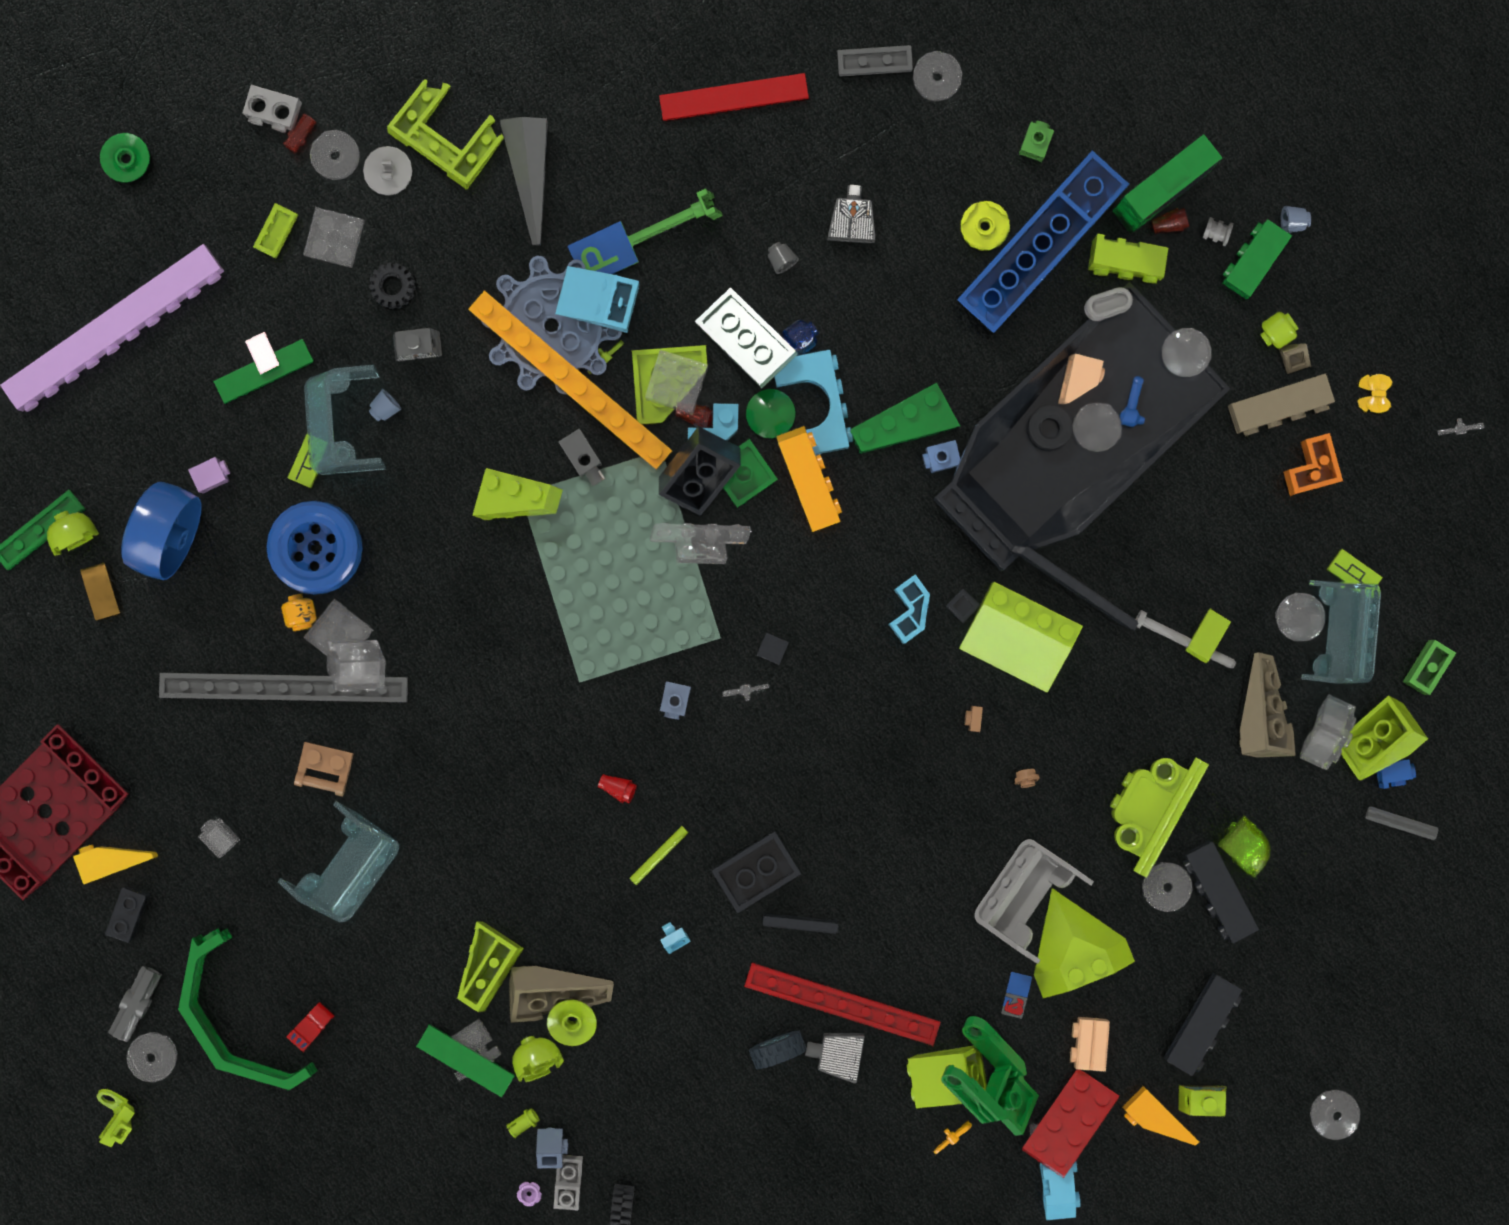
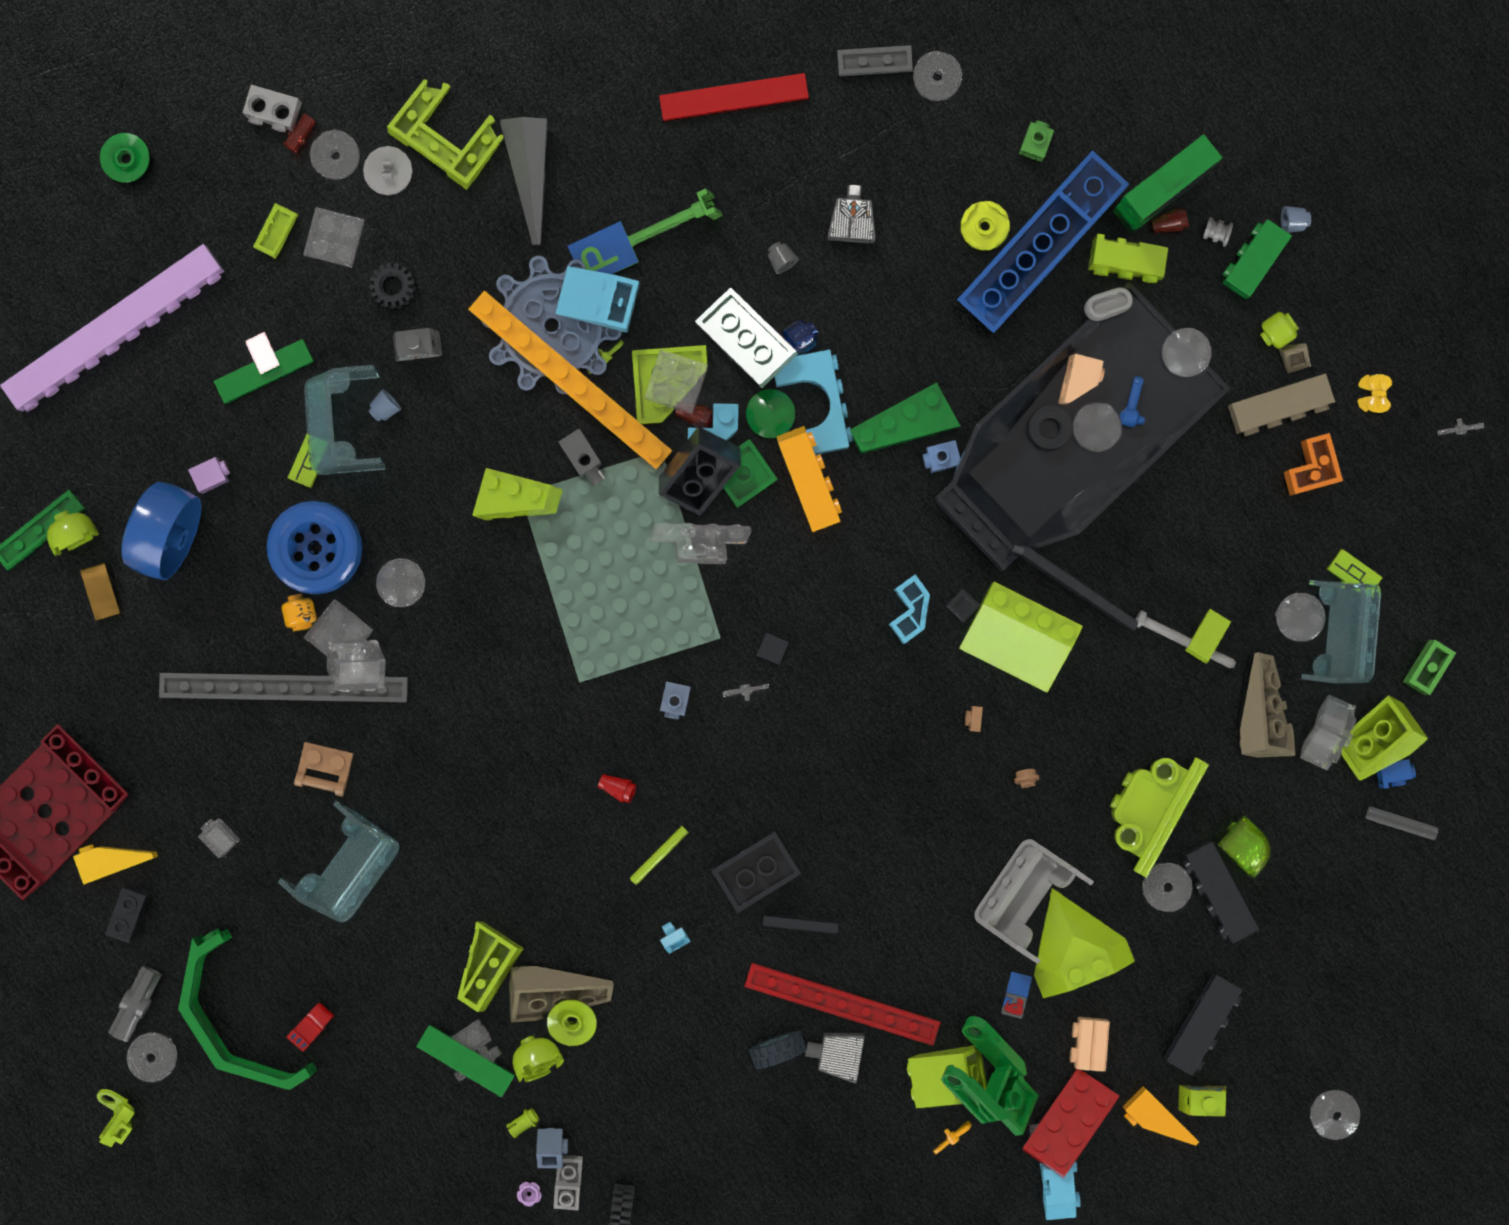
none -> clear dish [376,558,425,607]

